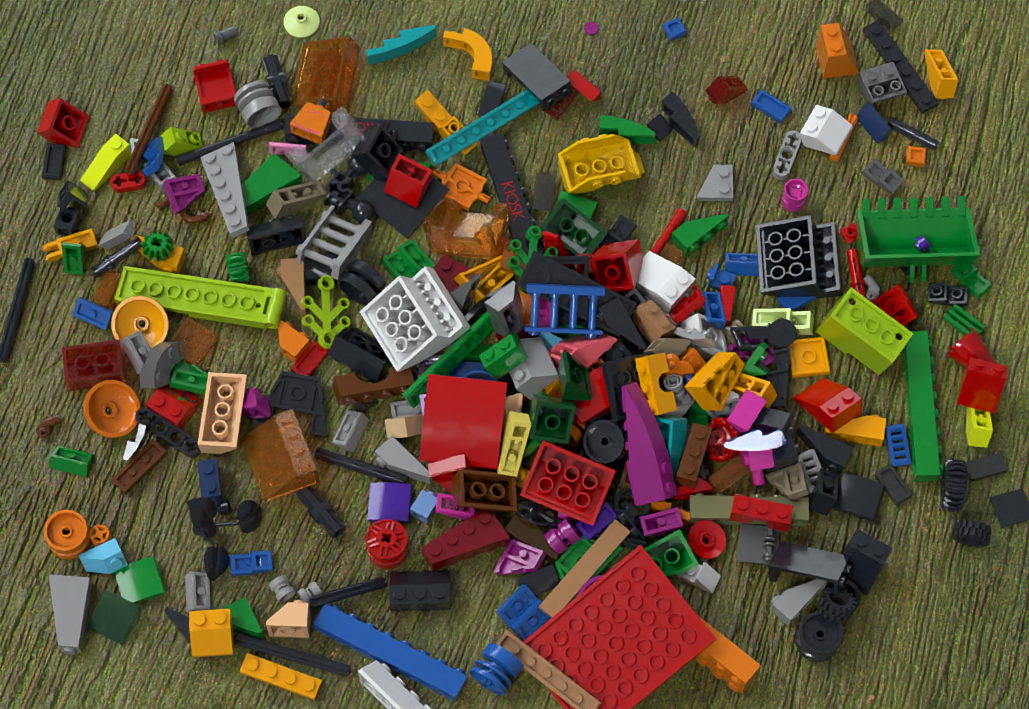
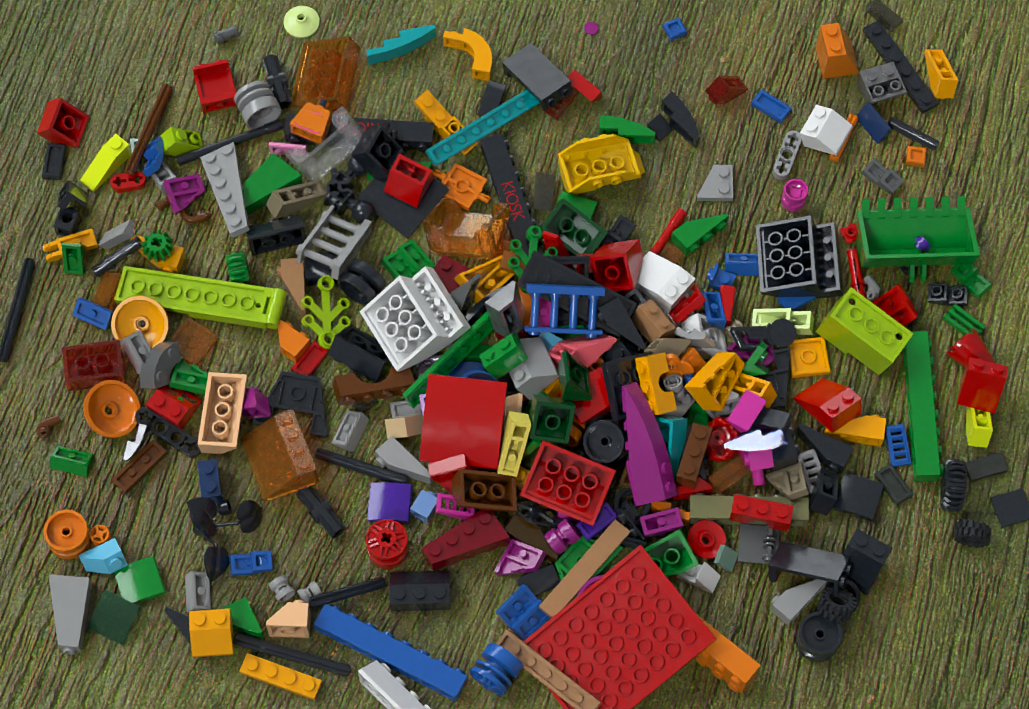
none -> sand green tile [714,545,738,572]

